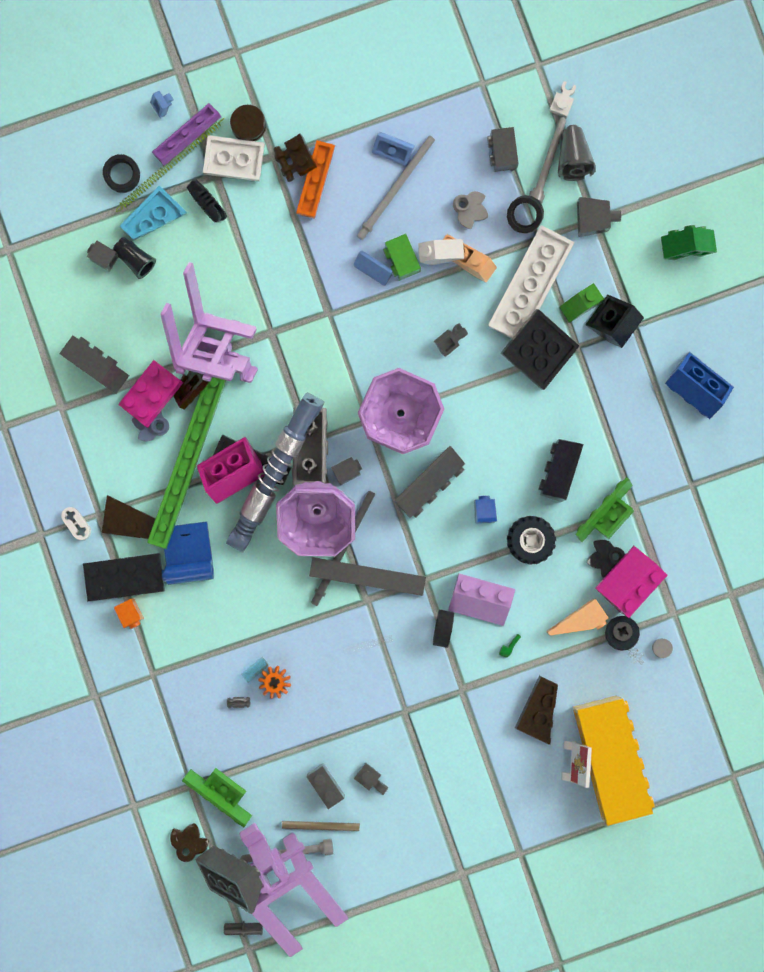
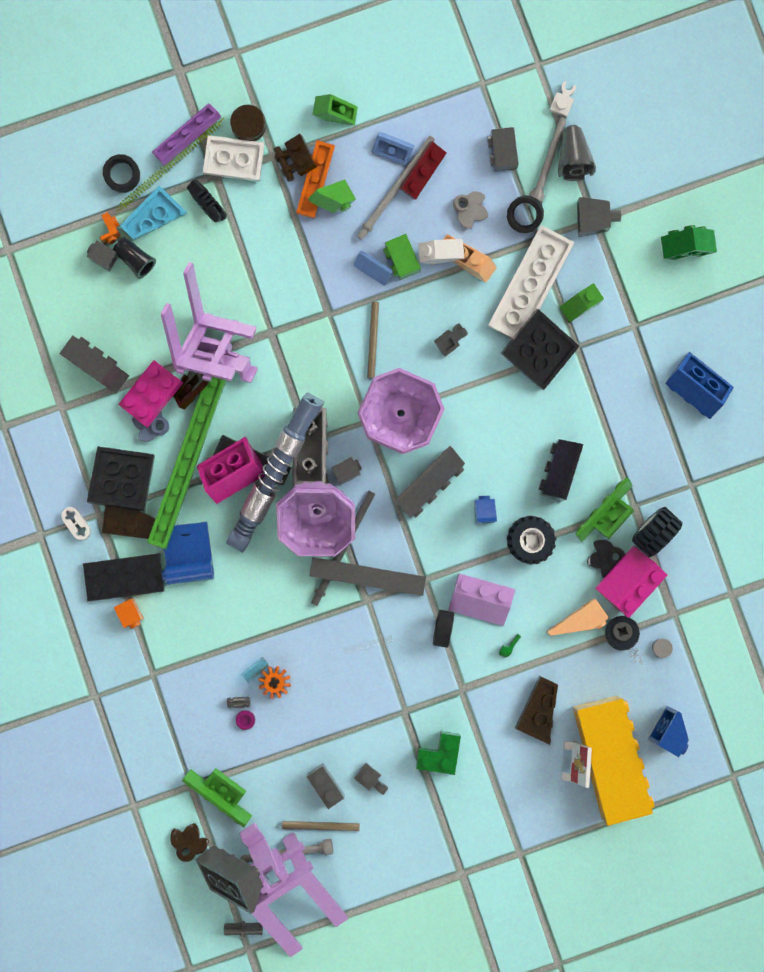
medium blue tile [150,91,174,118] -> none
black slope [586,294,644,348] -> none
none -> black plate [87,446,155,512]
none -> orange bracket [99,212,121,245]
none -> magenta tile [236,710,256,730]
none -> bright green slope [308,180,356,213]
none -> bright green slope [312,94,358,125]
none -> dark tan bar [367,302,379,378]
none -> dark red plate [399,141,447,200]
none -> green brick [416,731,461,775]
none -> black wheel [632,506,683,557]
none -> blue slope [648,706,689,757]

